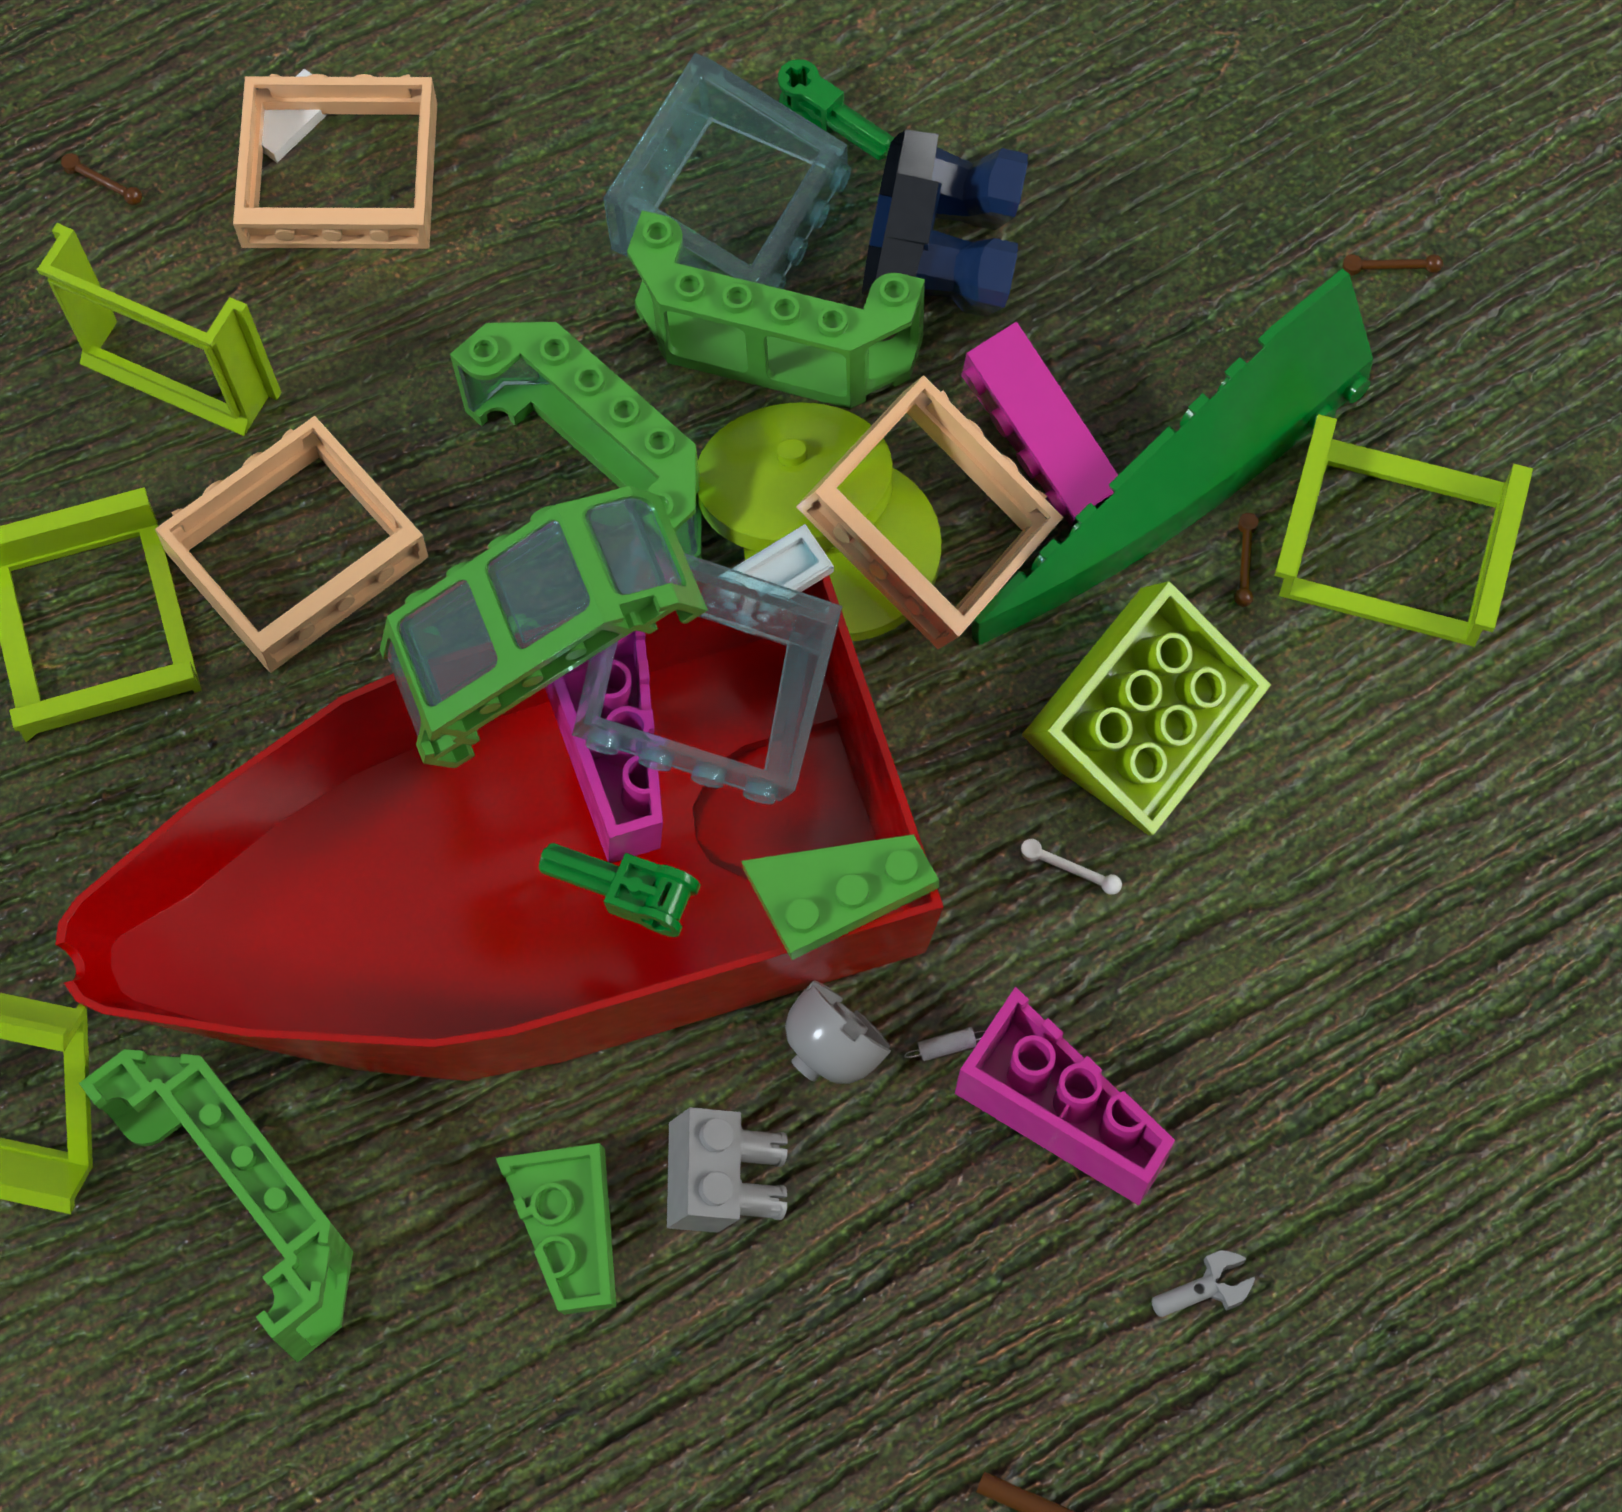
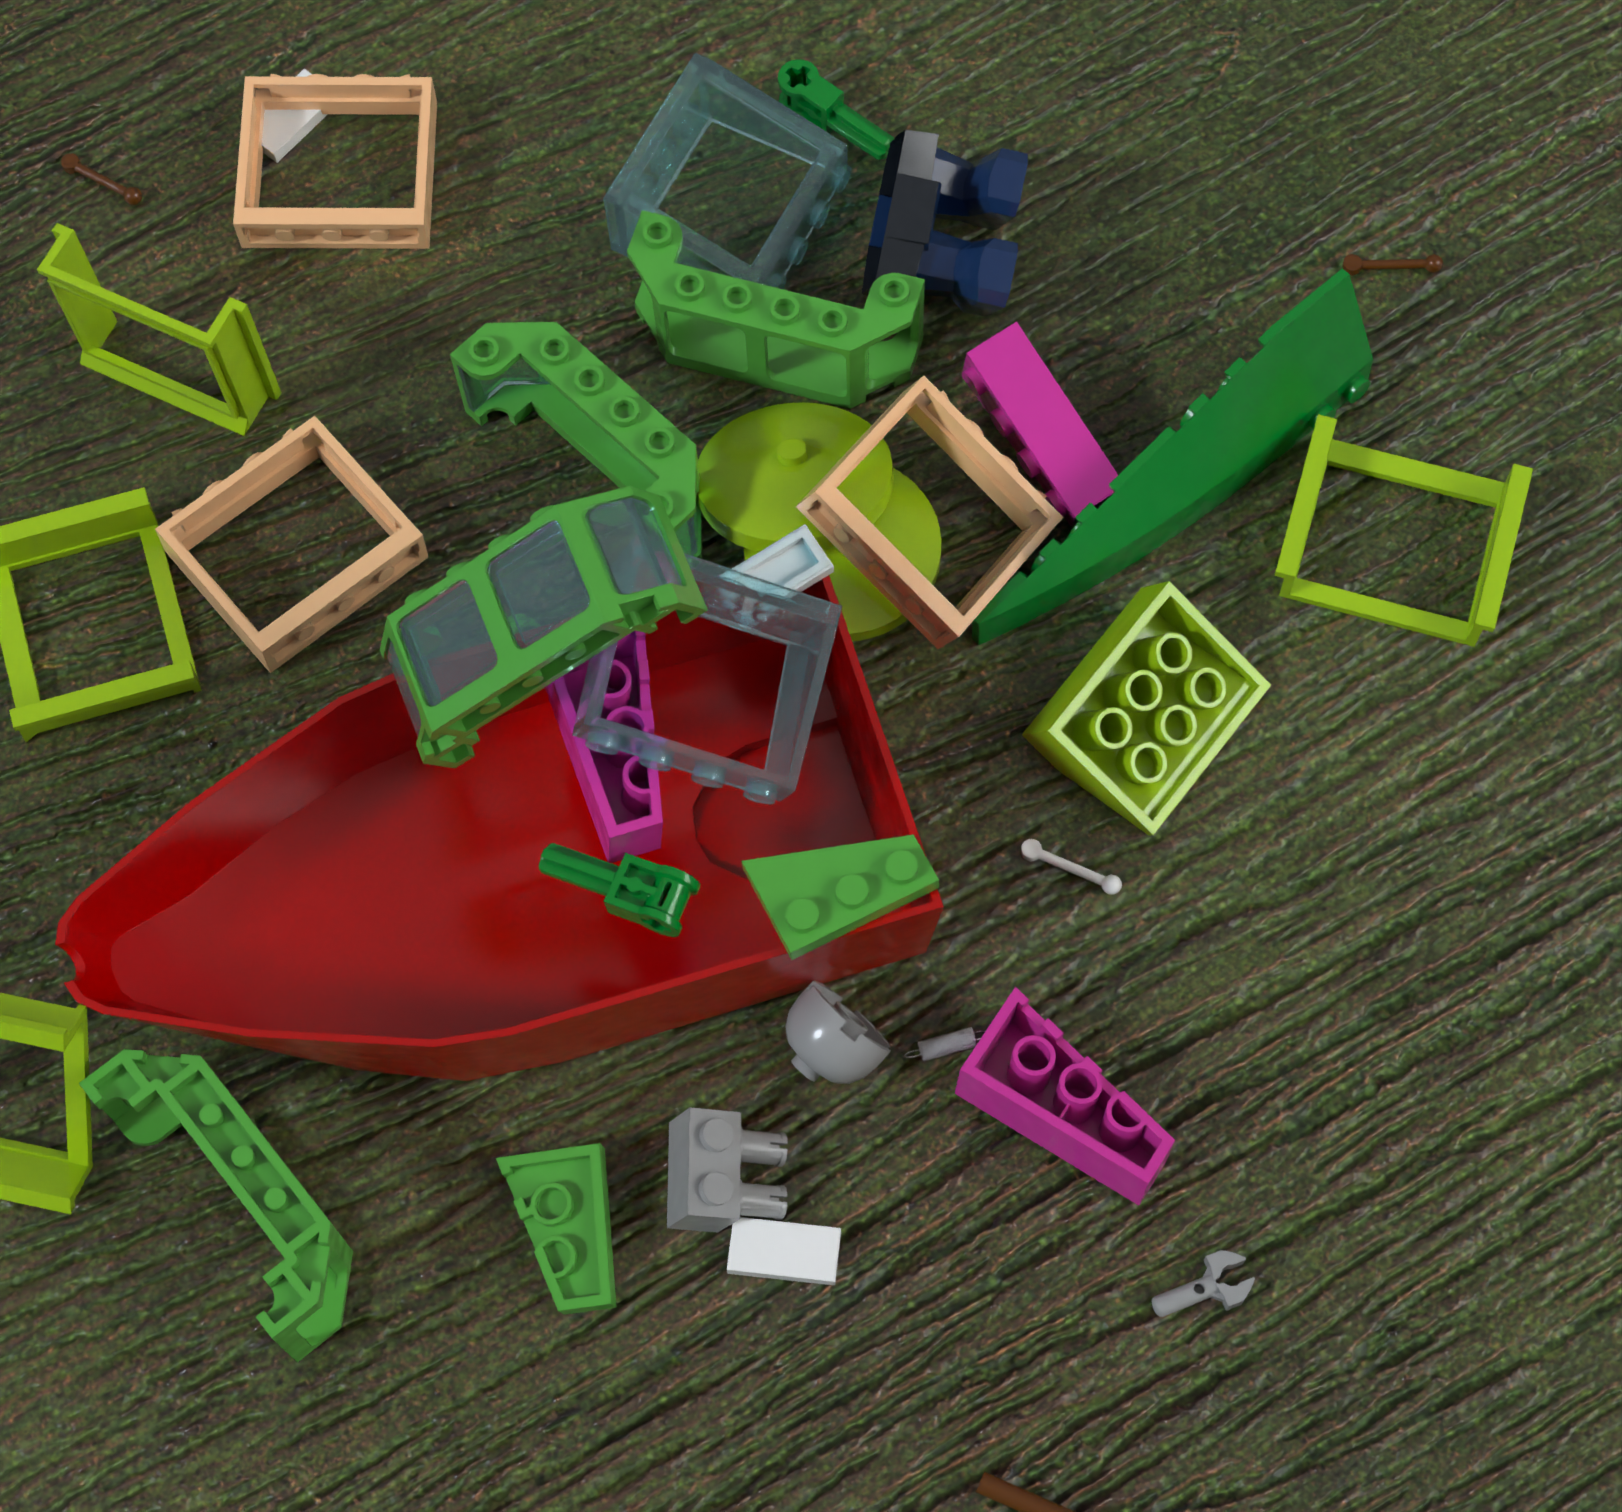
reddish brown hinge [1234,513,1259,607] -> none
none -> white tile [727,1217,841,1286]

